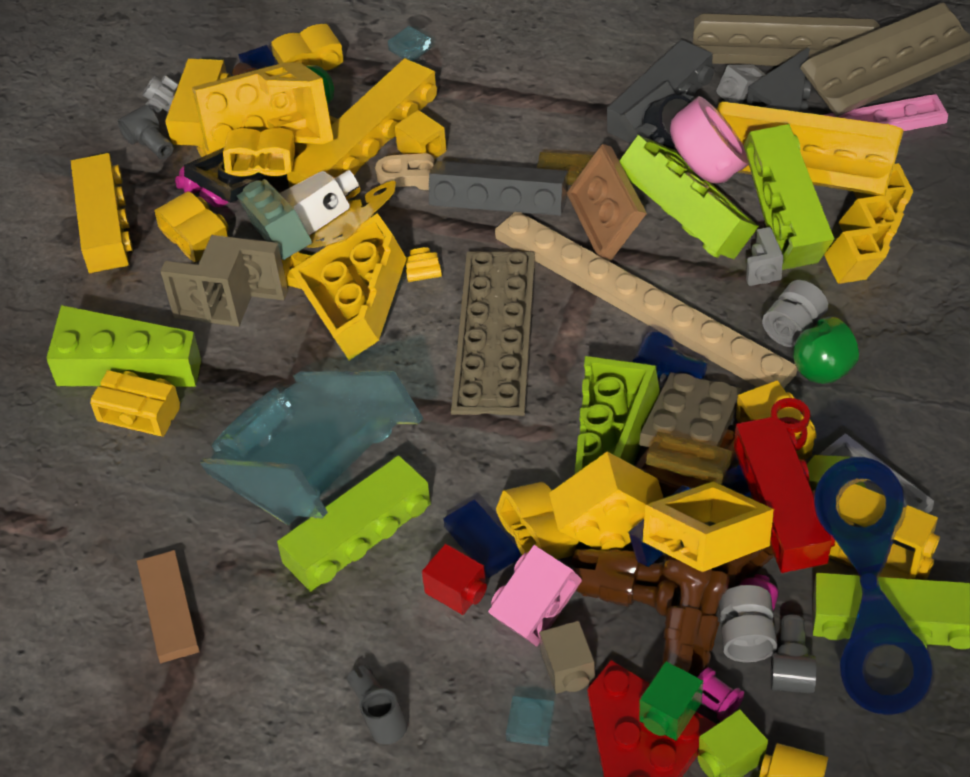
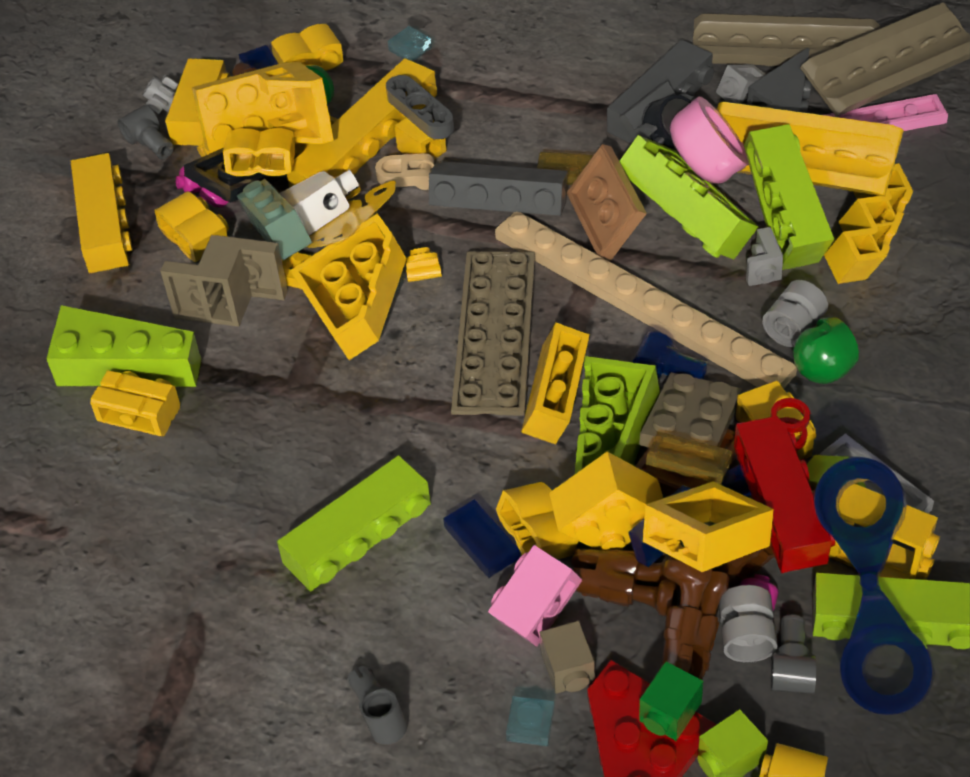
medium nougat tile [137,550,200,664] -> none
clear light blue windscreen [200,371,423,525] -> none
red brick [422,544,487,615] -> none
dark pink bush [697,667,744,722] -> none
none -> dark grey beam [386,75,454,139]
none -> yellow brick [521,322,590,445]

